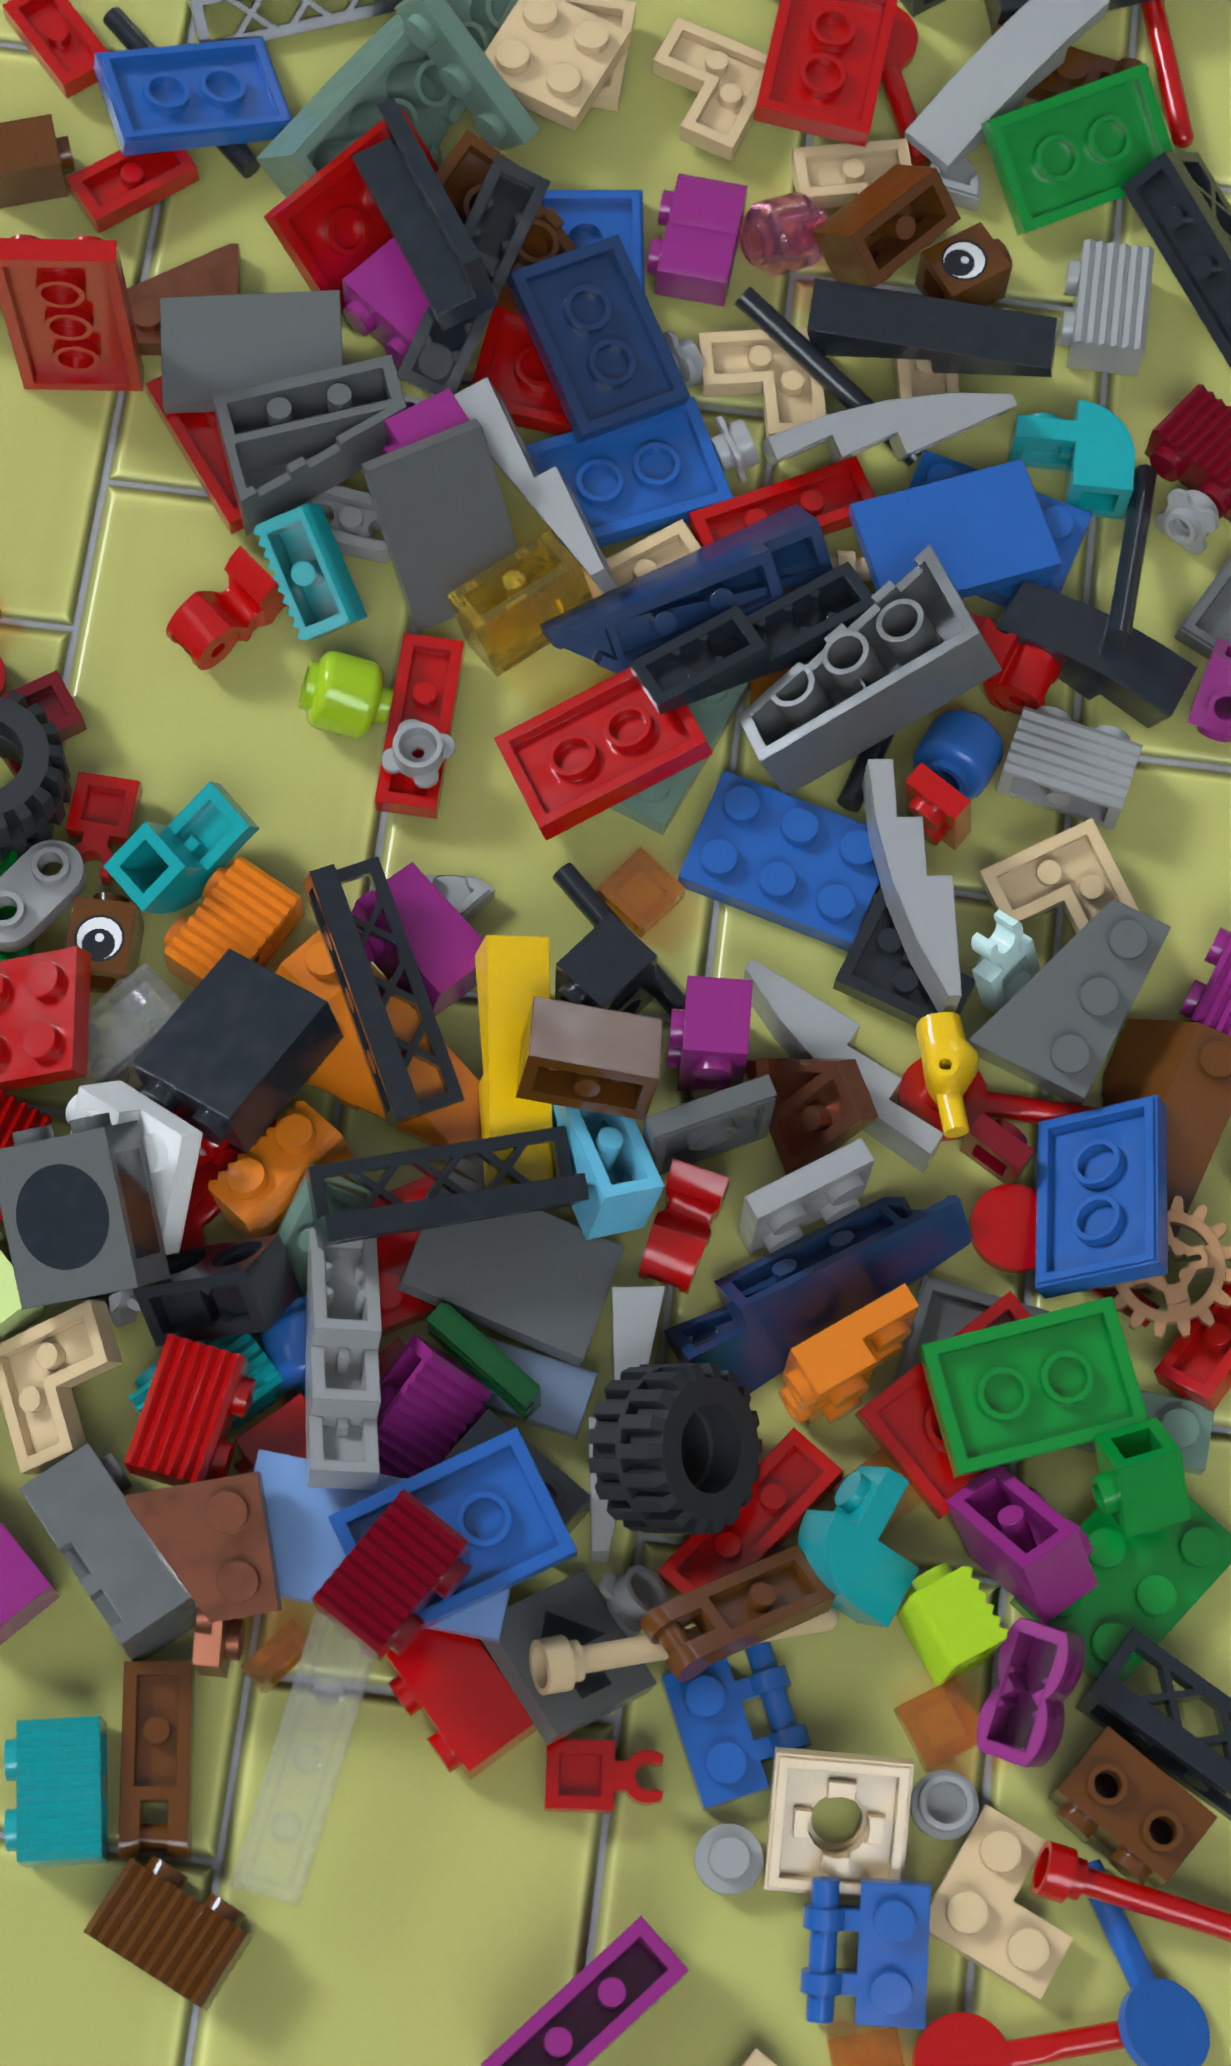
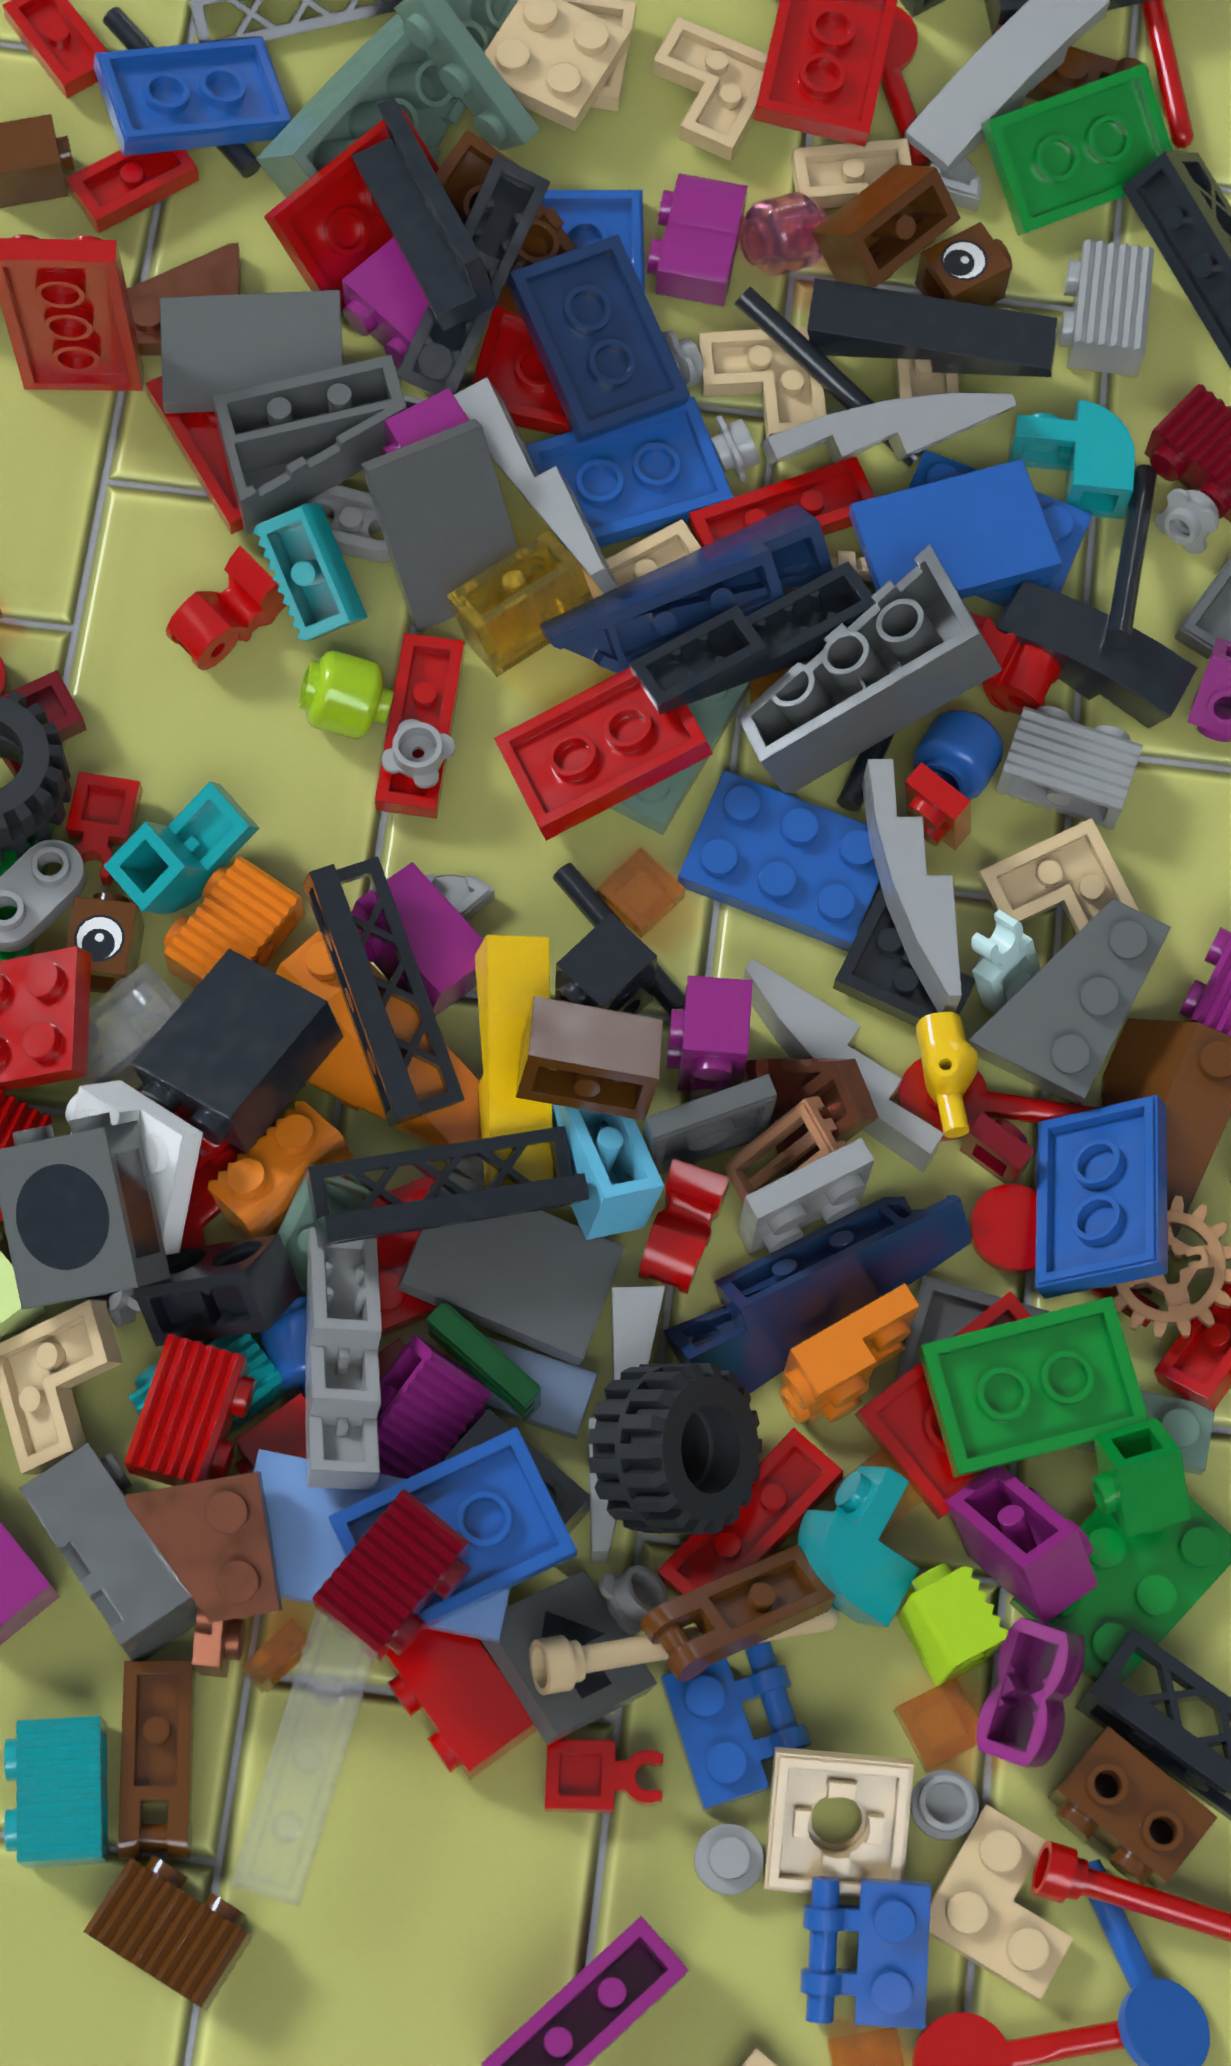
none -> nougat tile [722,1096,847,1203]

